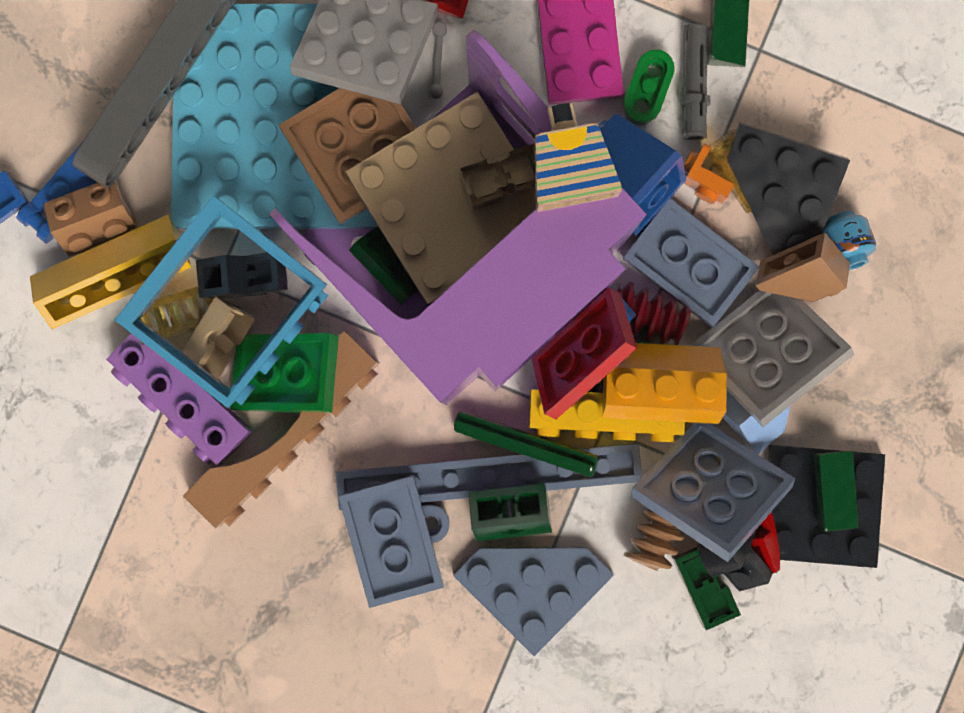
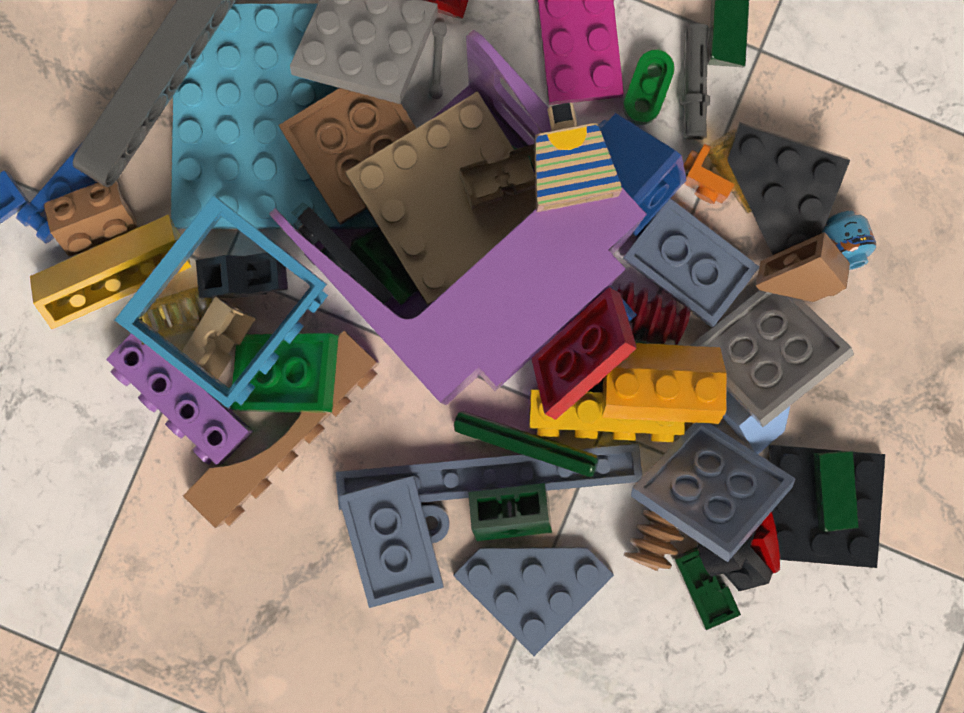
none -> black plate [292,202,393,304]

